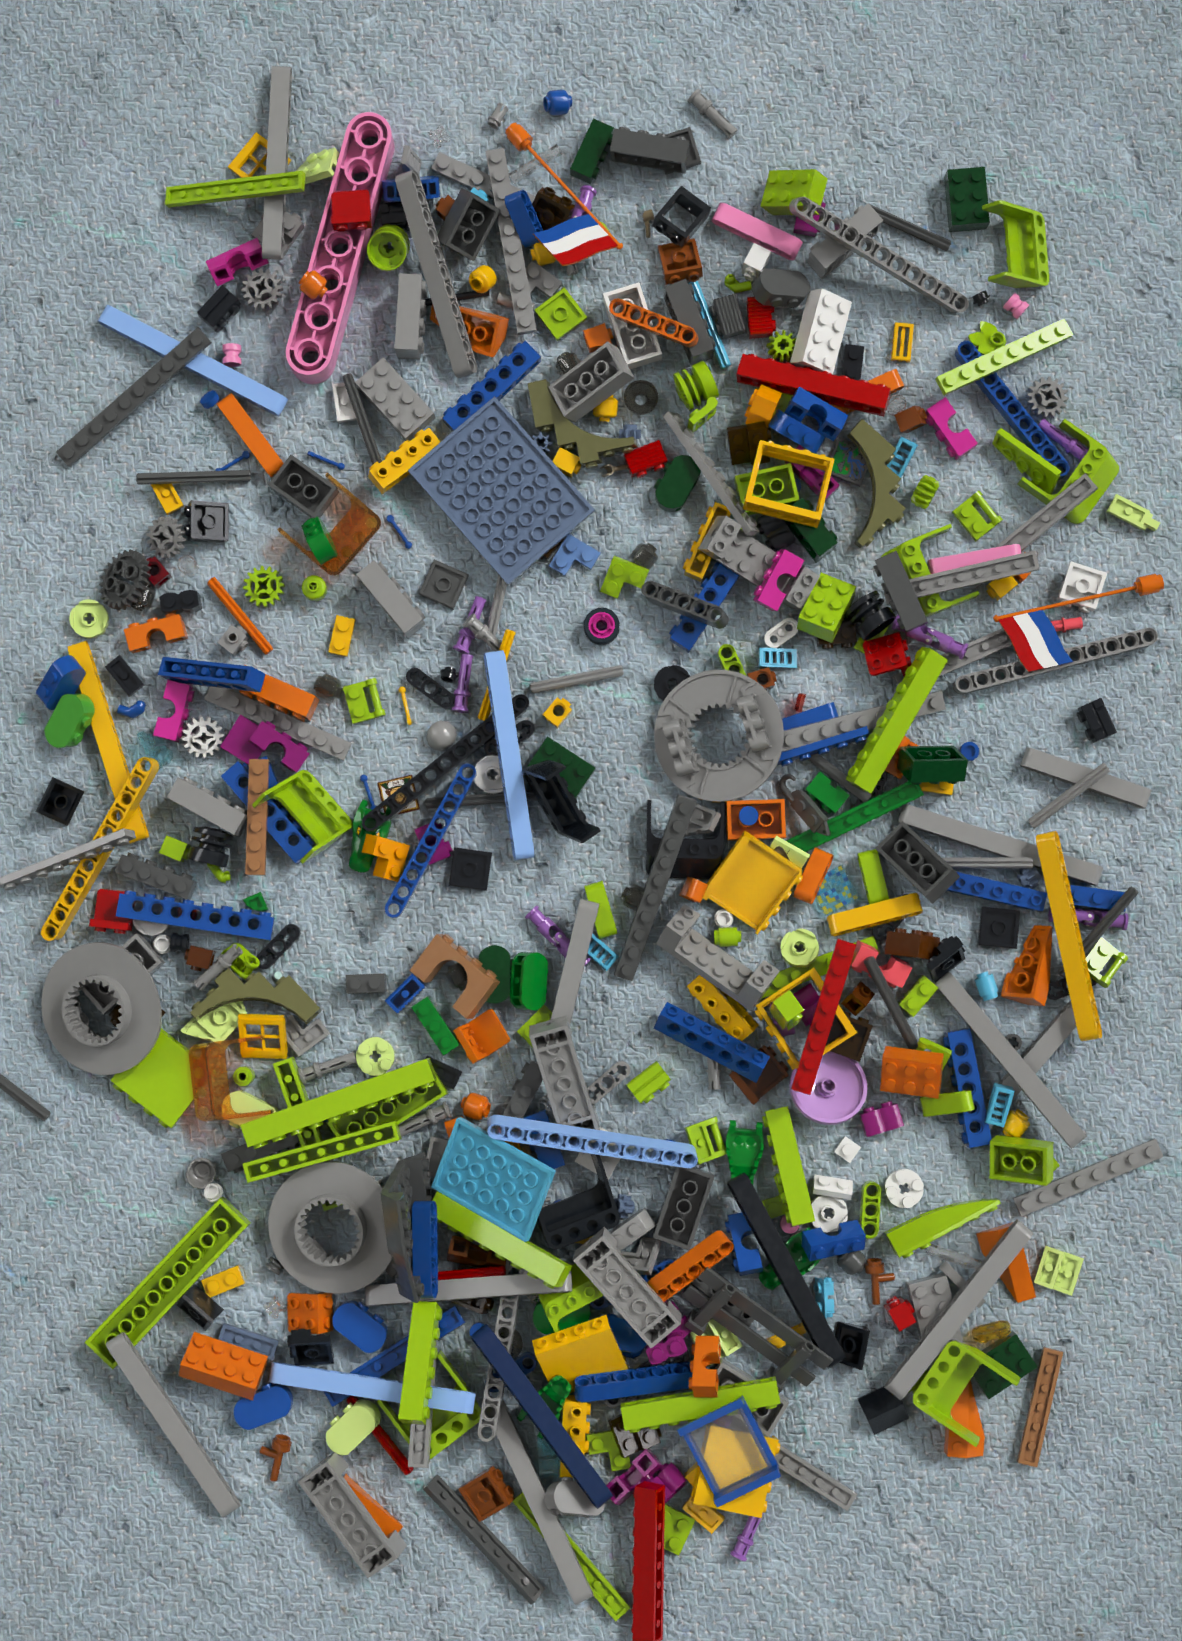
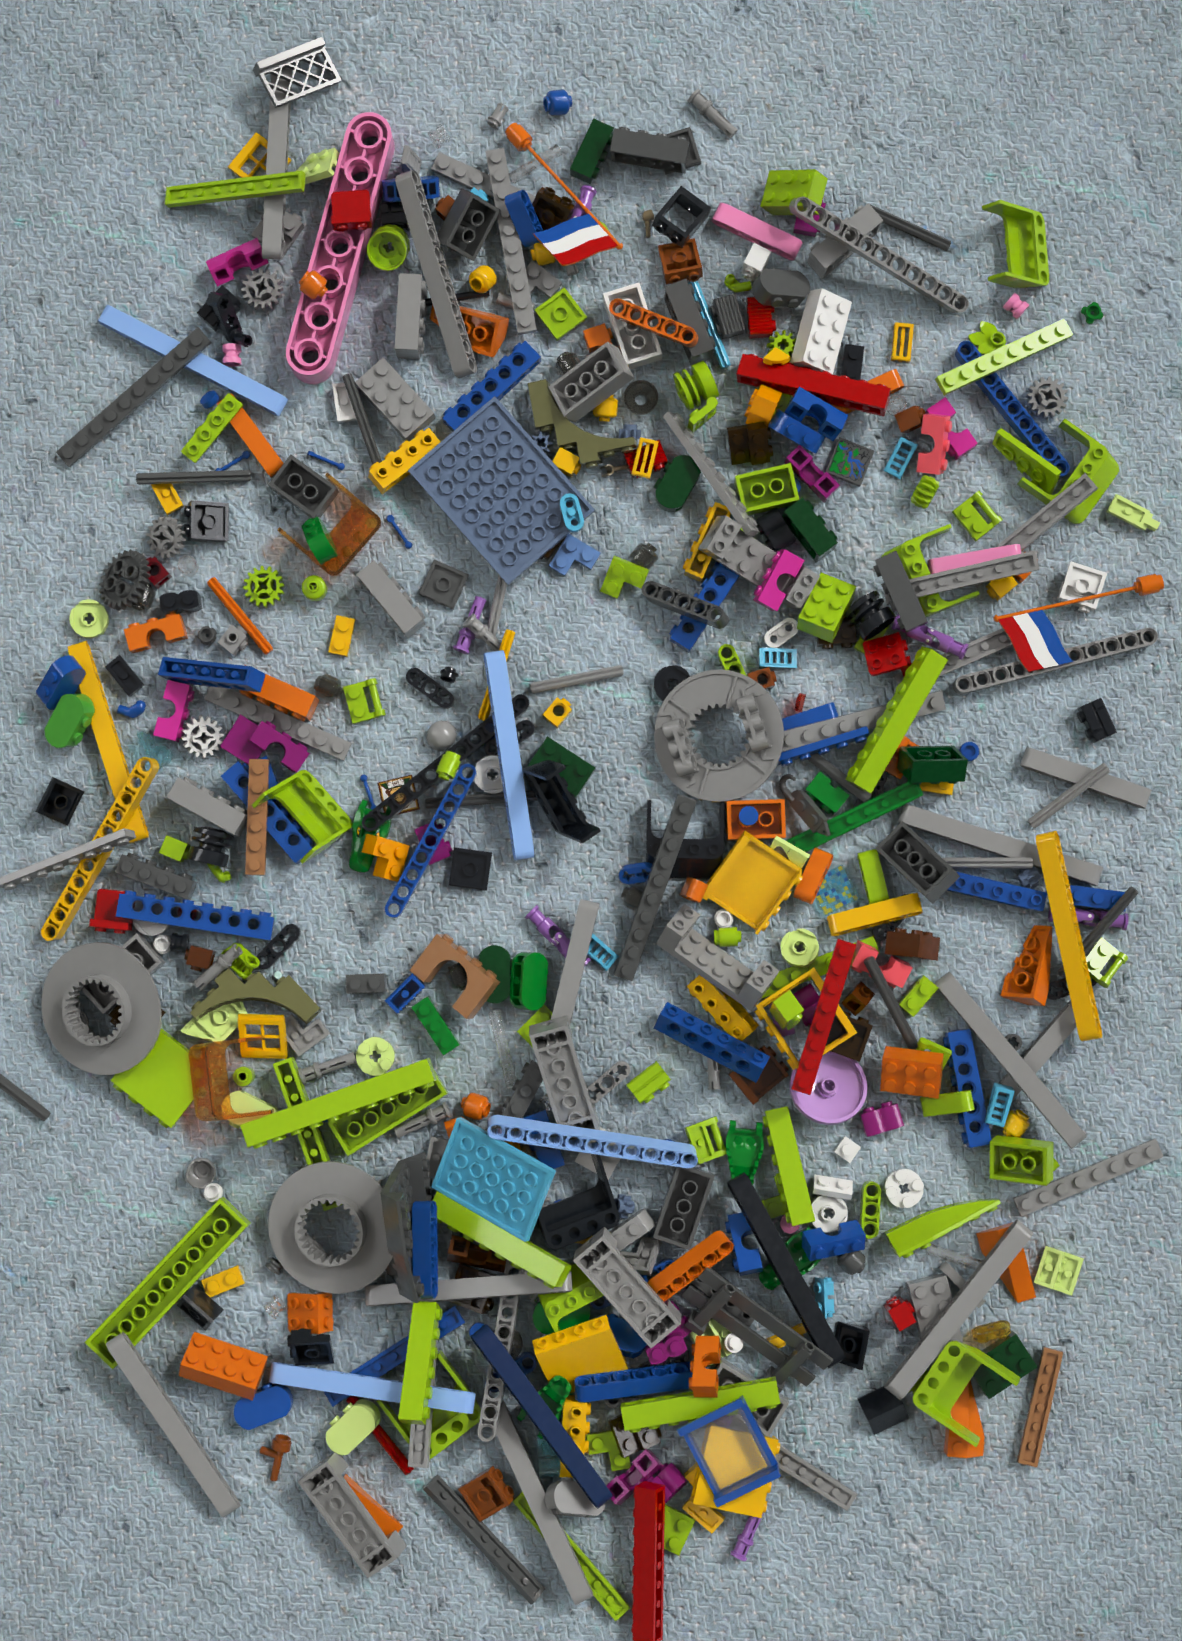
sand blue plate [218,1323,280,1360] -> none
dark grey brick [221,1133,300,1174] -> none
lime brick [242,1120,402,1183] -> none
green tile [243,892,269,911] -> none
blue brick [332,1300,388,1353] -> none
yellow hinge [398,686,412,725] -> none
black plate [426,1055,462,1089] -> none
red axle [438,1266,506,1280] -> none
medium lavender pin [452,654,473,713] -> none
orange bracket [453,1009,510,1064] -> none
wheel [584,608,620,645] -> none
lime beam [584,881,618,939] -> none
light grey wing [684,804,721,837] -> none
yellow window [743,440,835,528] -> none
olive arch [847,419,906,548] -> none
dark orange piece [865,1258,895,1305] -> none
black plate [926,936,965,982] -> none
dark green brick [944,167,990,232] -> none
black plate [972,290,990,306] -> none
medium azure brick [975,971,999,1001] -> none
black plate [978,907,1020,949] -> none
medium lavender pin [1038,418,1089,462] -> none
coral axle [1050,617,1083,633] -> none
none -> lime bracket [181,393,243,463]
none -> dark grey plate [198,626,217,645]
none -> black beam [206,291,253,347]
none -> fence [253,37,341,108]
none -> lime brick [436,751,461,781]
none -> medium azure plate [560,493,584,532]
none -> blue beam [618,862,652,884]
none -> yellow tile [631,437,659,480]
none -> white plate [724,1333,743,1353]
none -> yellow tile [763,347,790,365]
none -> coral arch [916,413,952,475]
none -> green plate [1081,302,1103,324]

